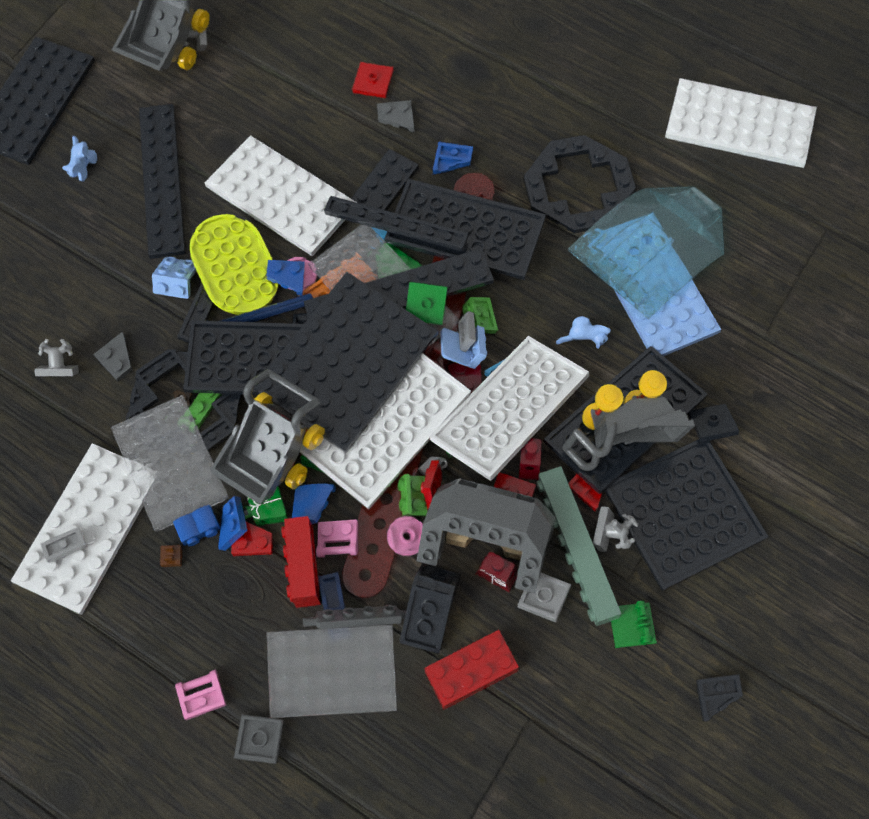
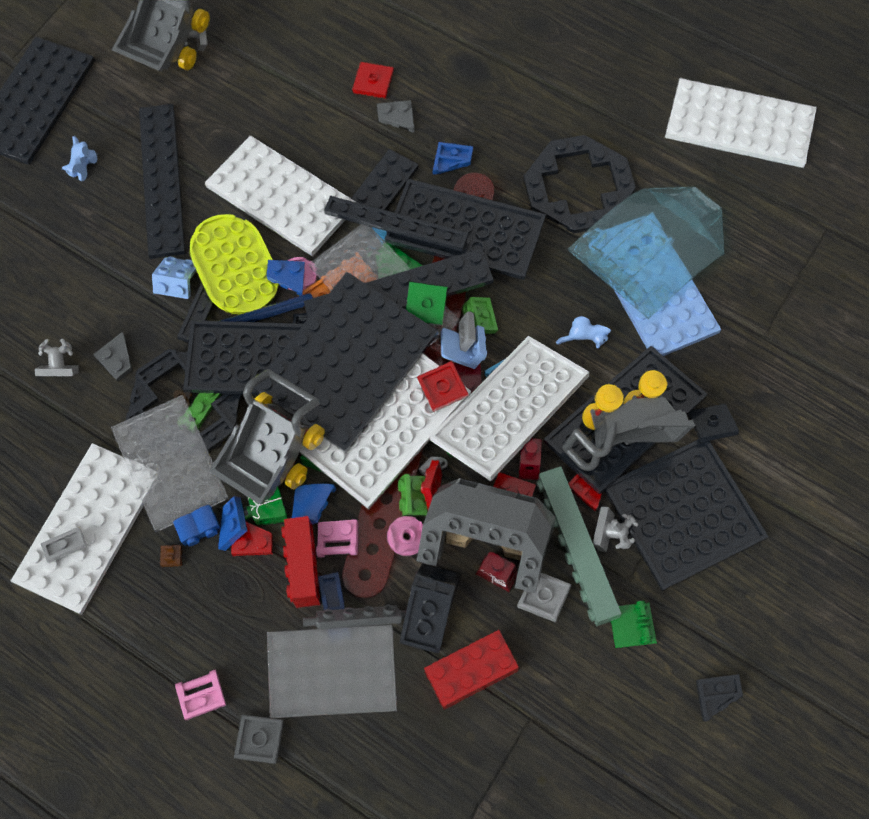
none -> red plate [417,361,469,412]

